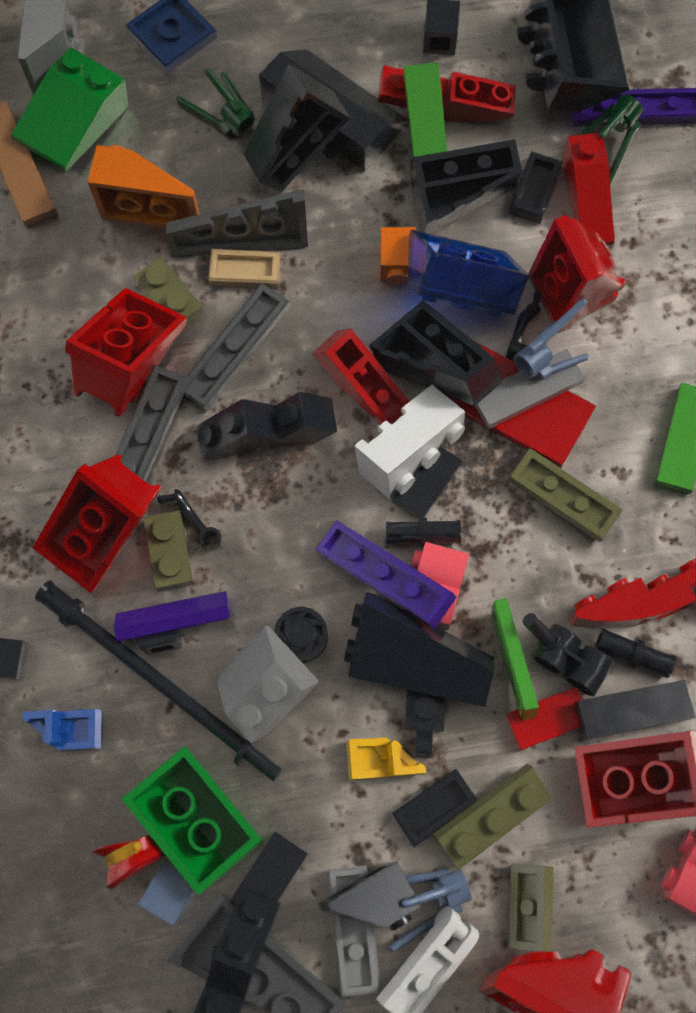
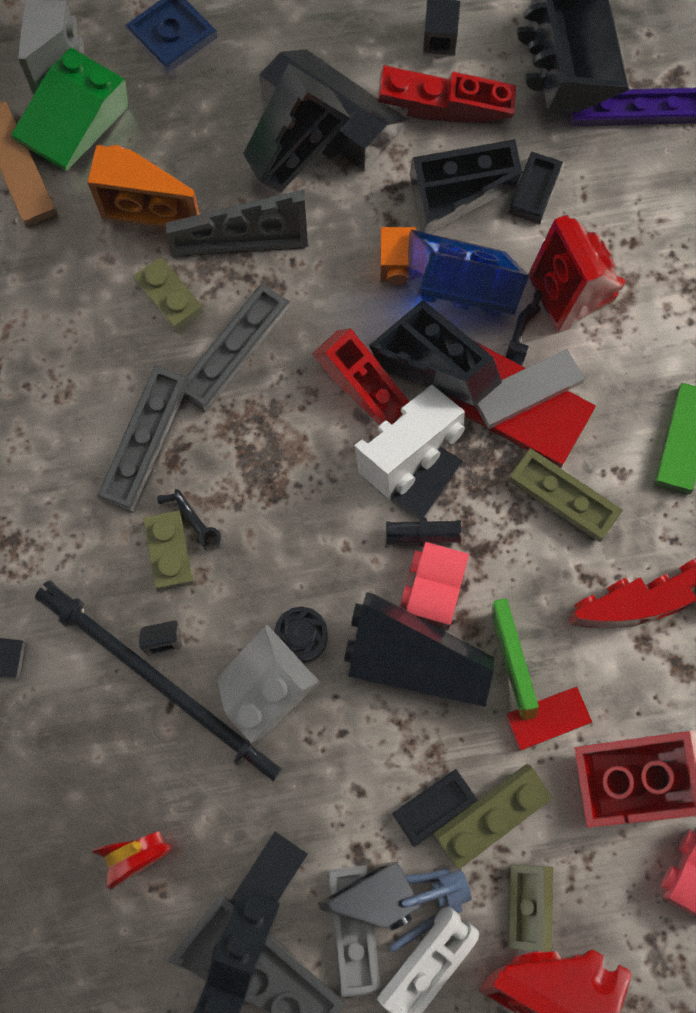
blue slope [22,709,102,751] -> none
red piece [32,454,162,594] -> none
red piece [65,288,187,417] -> none
dark purple tile [114,591,230,641] -> none
green slope [121,746,263,896] -> none
sand blue brick [138,860,196,926] -> none
dark green plant [176,68,255,136] -> none
black arch [197,392,338,460] -> none
tan tile [208,249,281,289] -> none
dark purple tile [315,520,457,629] -> none
yellow slope [346,737,426,780] -> none
bright green tile [403,62,447,158] -> none
black plate [405,690,445,758] -> none
sand blue plant [514,299,589,380] -> none
black beam [522,613,615,697] -> none
red slope [561,132,615,245] -> none
black tile [574,680,696,741] -> none
dark green plant [578,95,643,185] -> none
black pin [595,628,676,679] -> none

